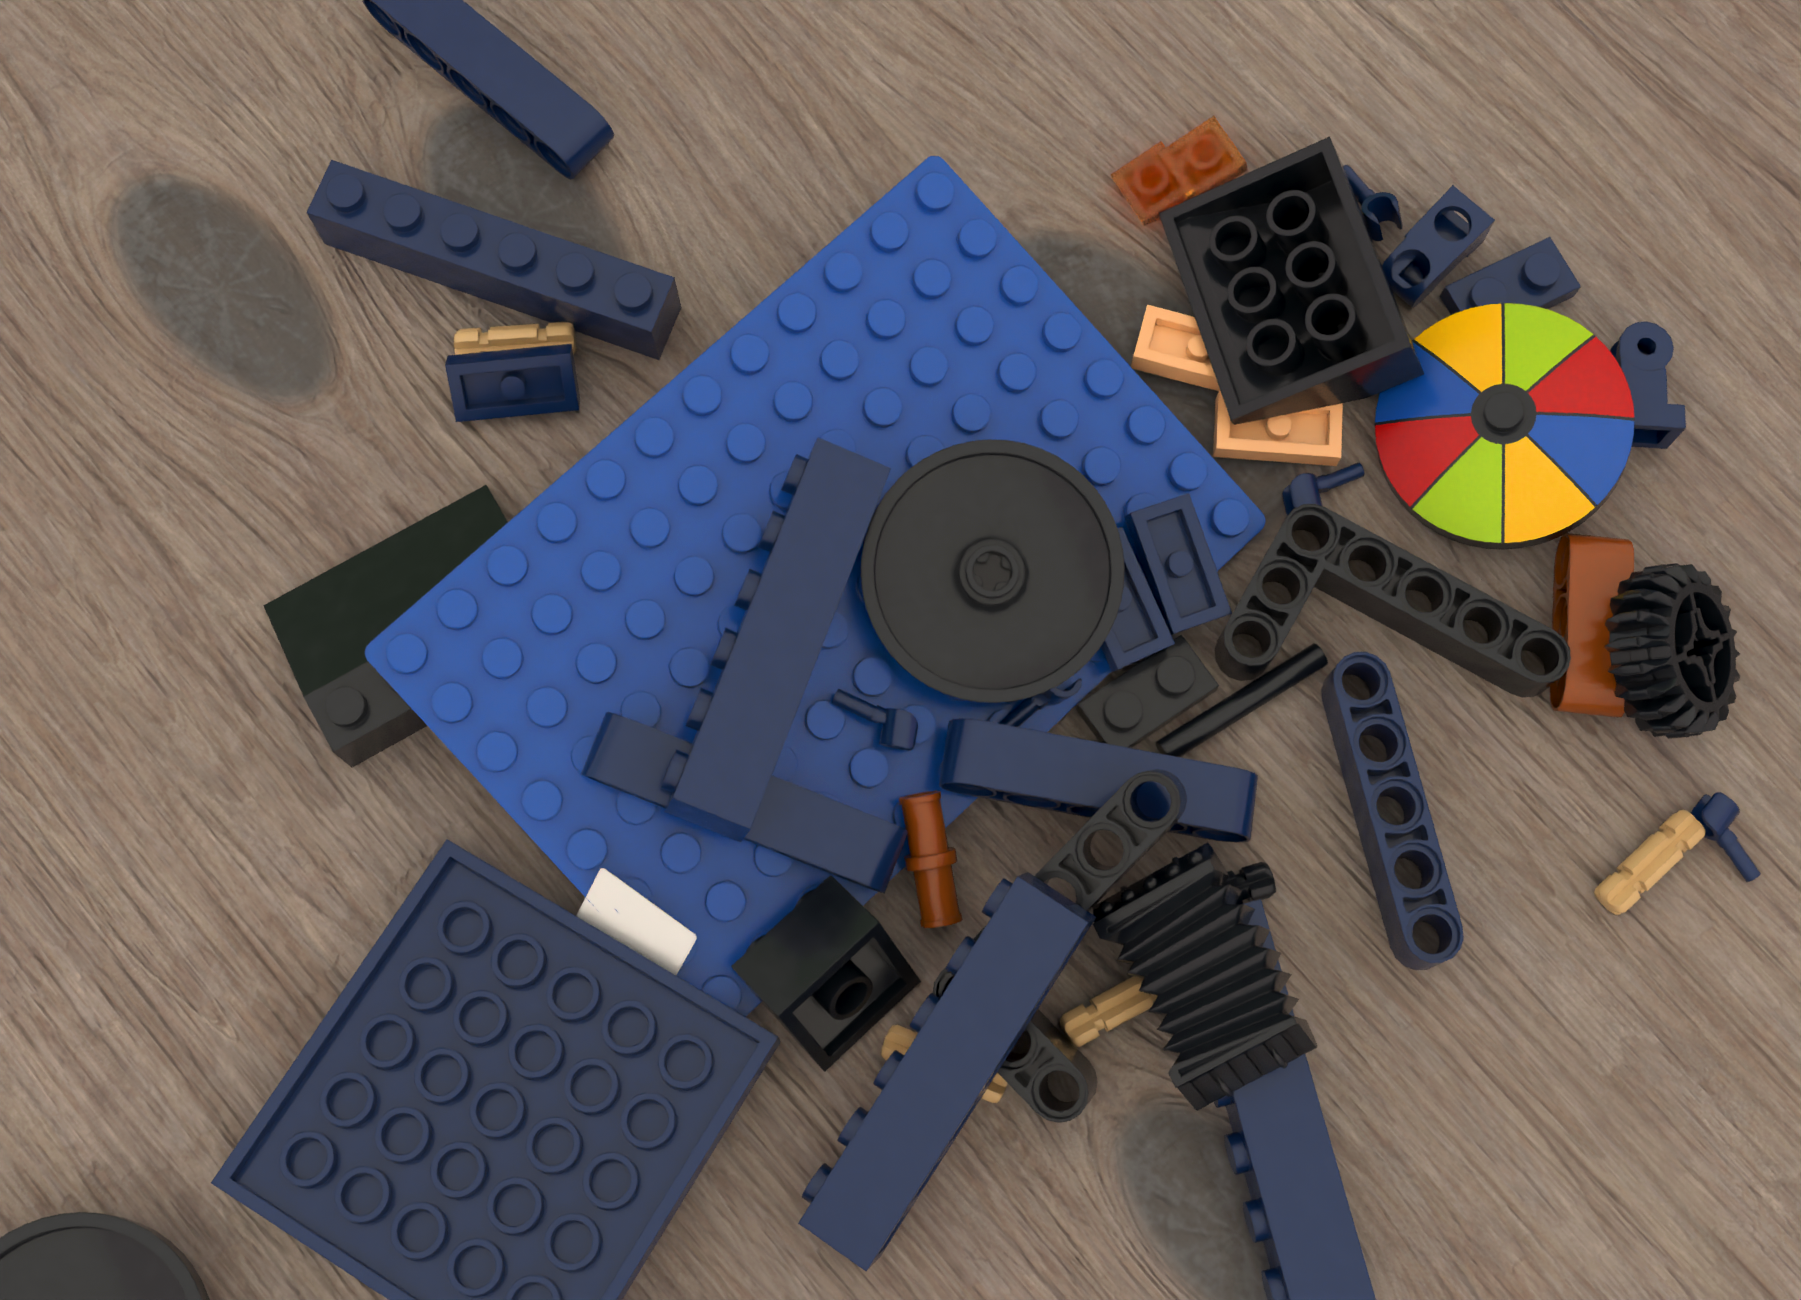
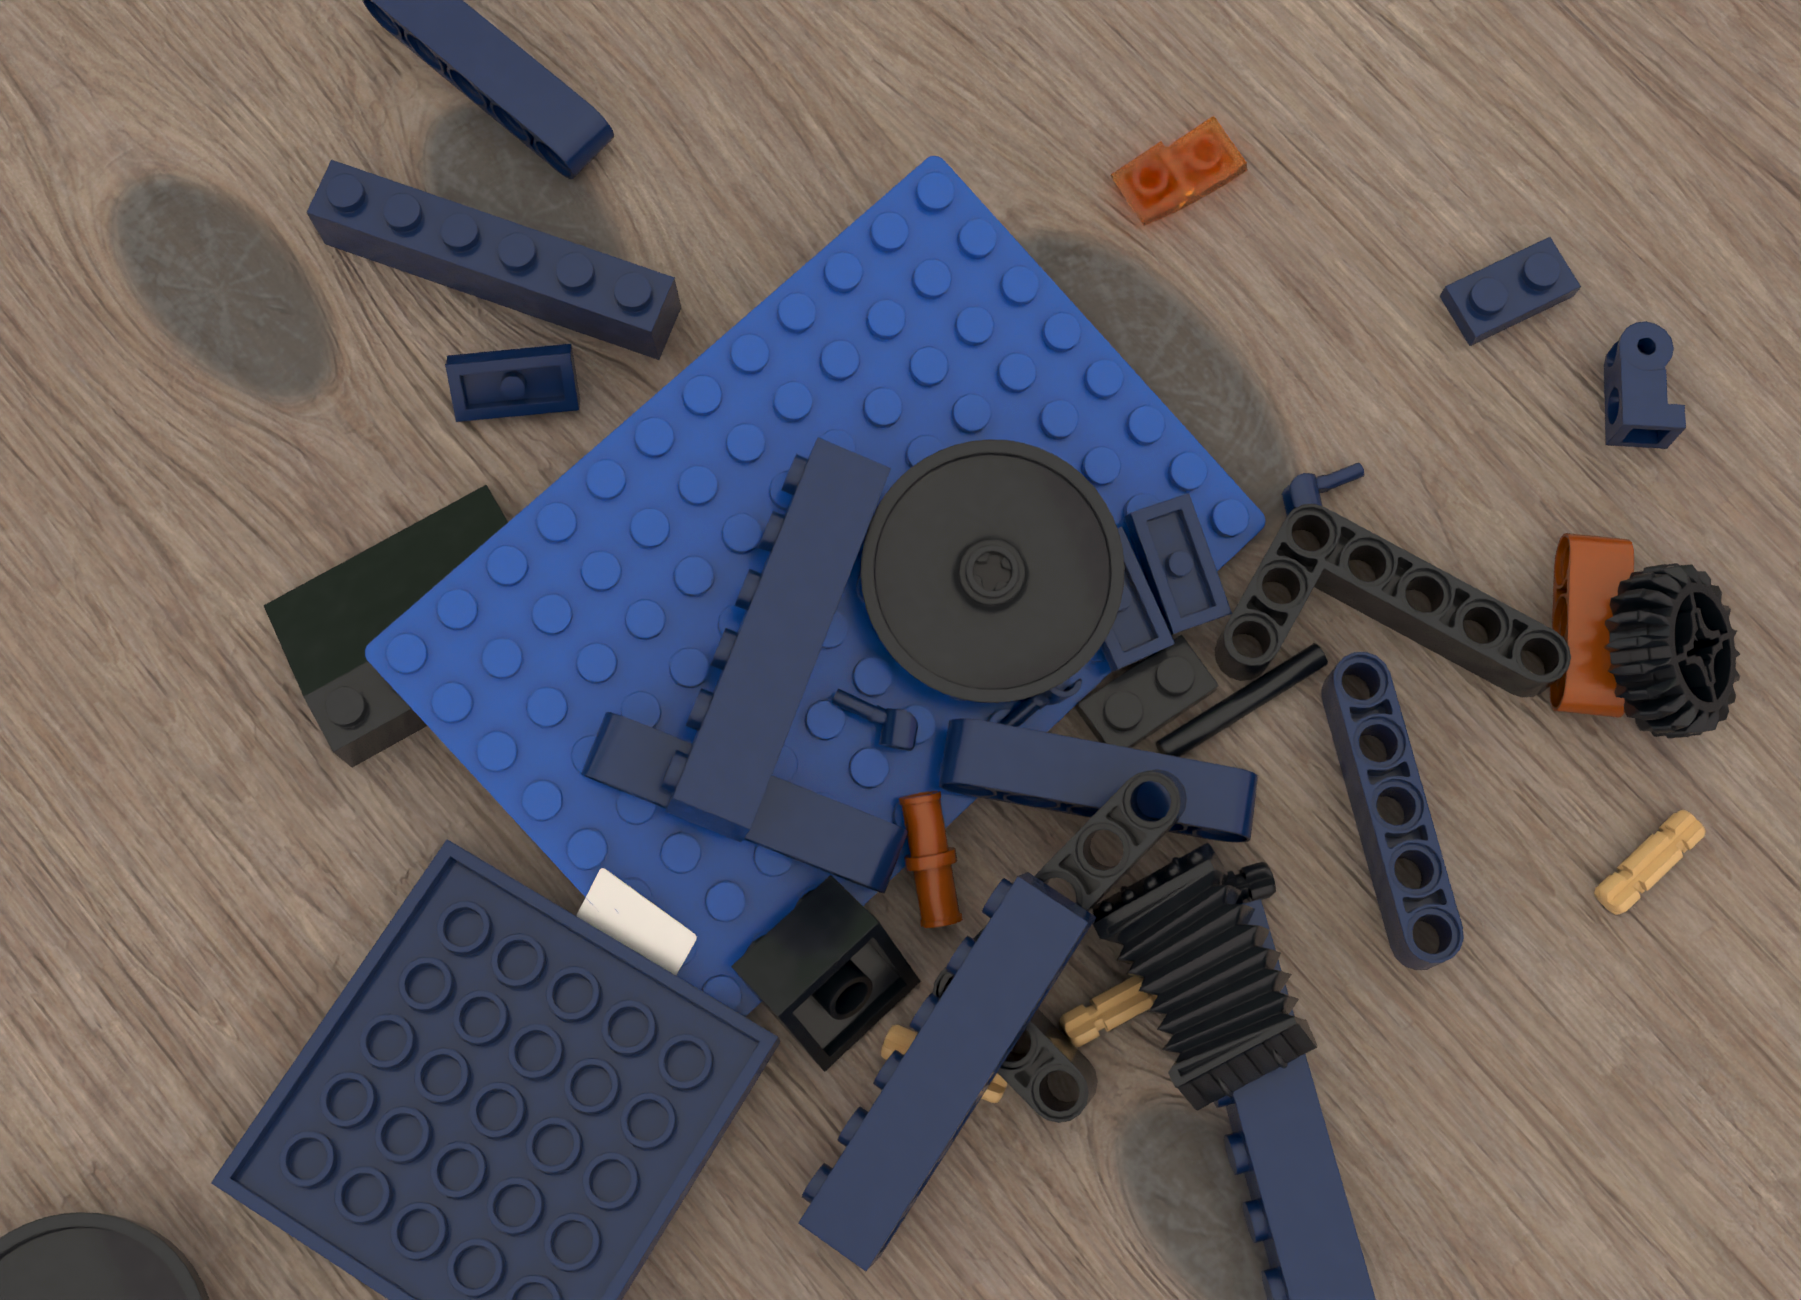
tan axle [454,322,576,355] -> none
light nougat plate [1131,305,1220,391] -> none
black slope [1159,136,1424,425] -> none
light nougat plate [1213,390,1343,466] -> none
dark blue hand [1344,165,1403,241] -> none
dish [1375,303,1635,550] -> none
dark blue leg [1382,185,1495,308] -> none
dark blue hand [1691,792,1761,882] -> none

